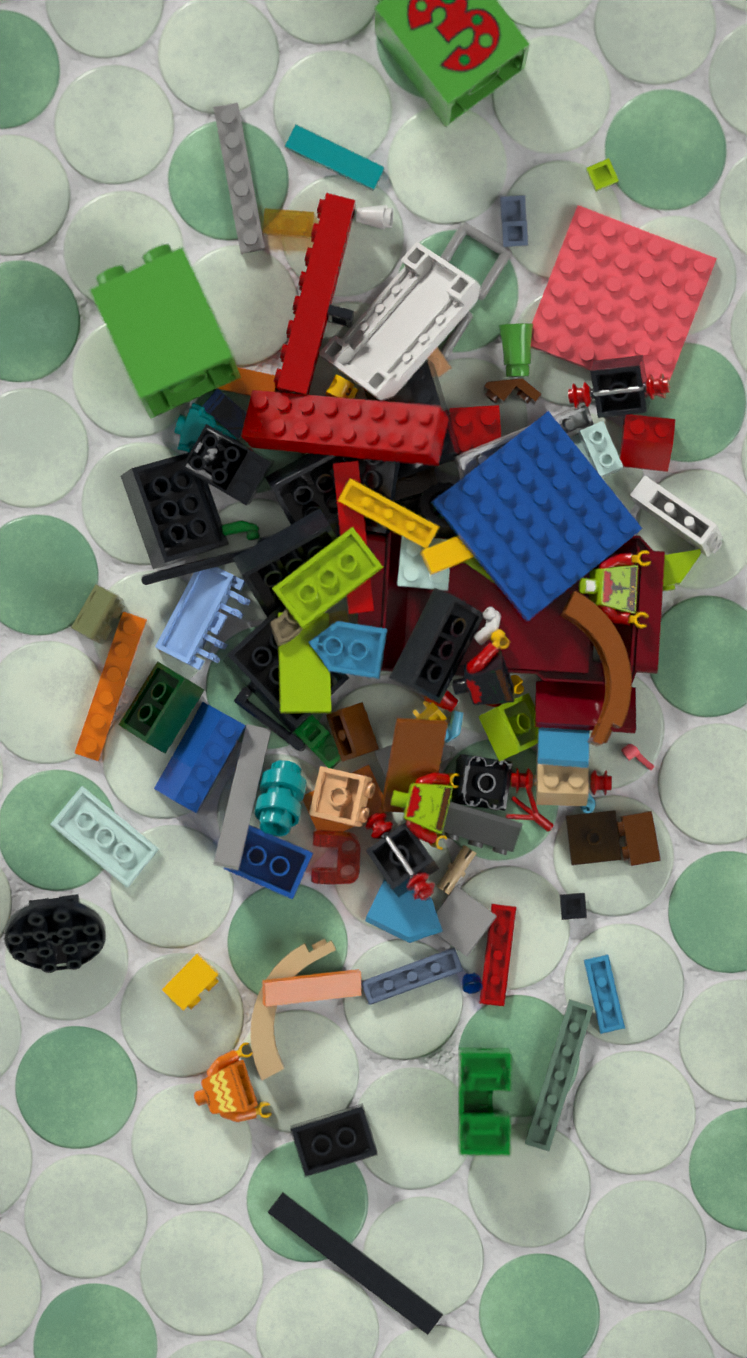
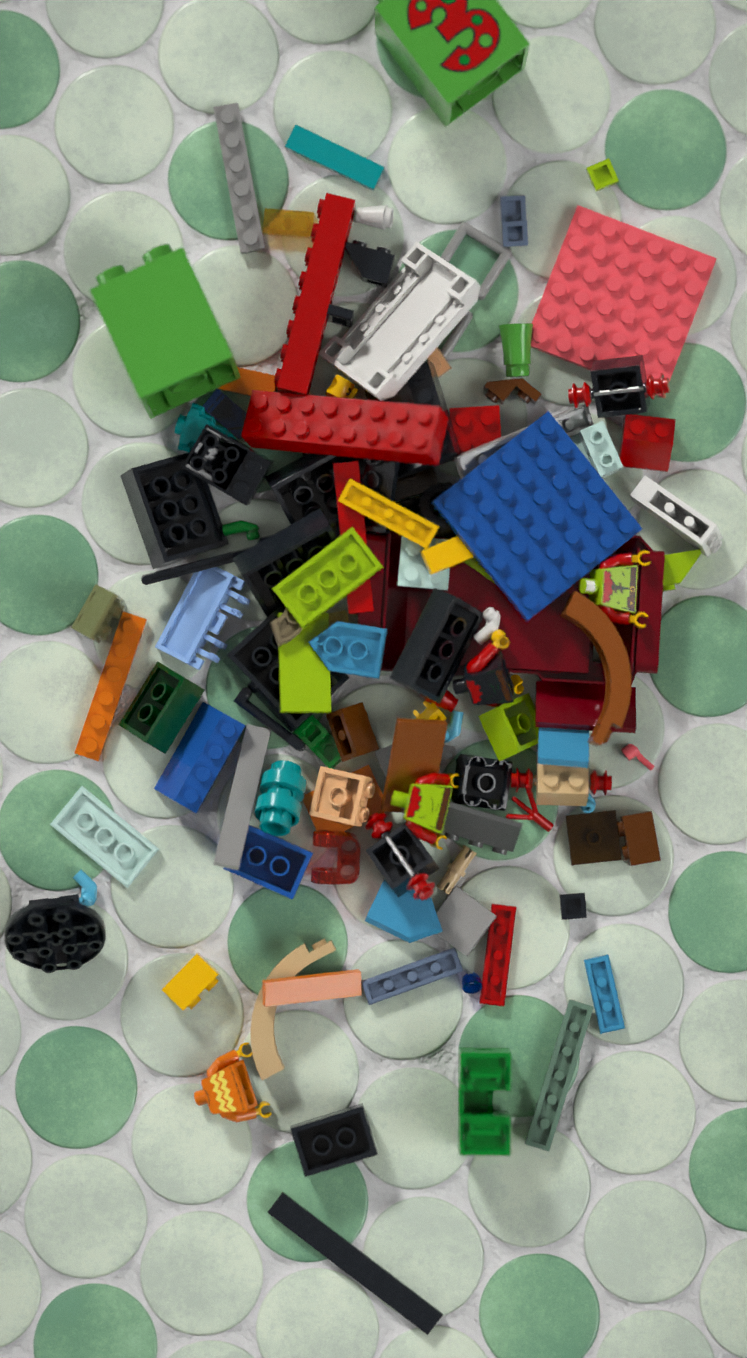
none -> medium azure arm [73,869,97,907]
none -> black slope [345,240,395,288]

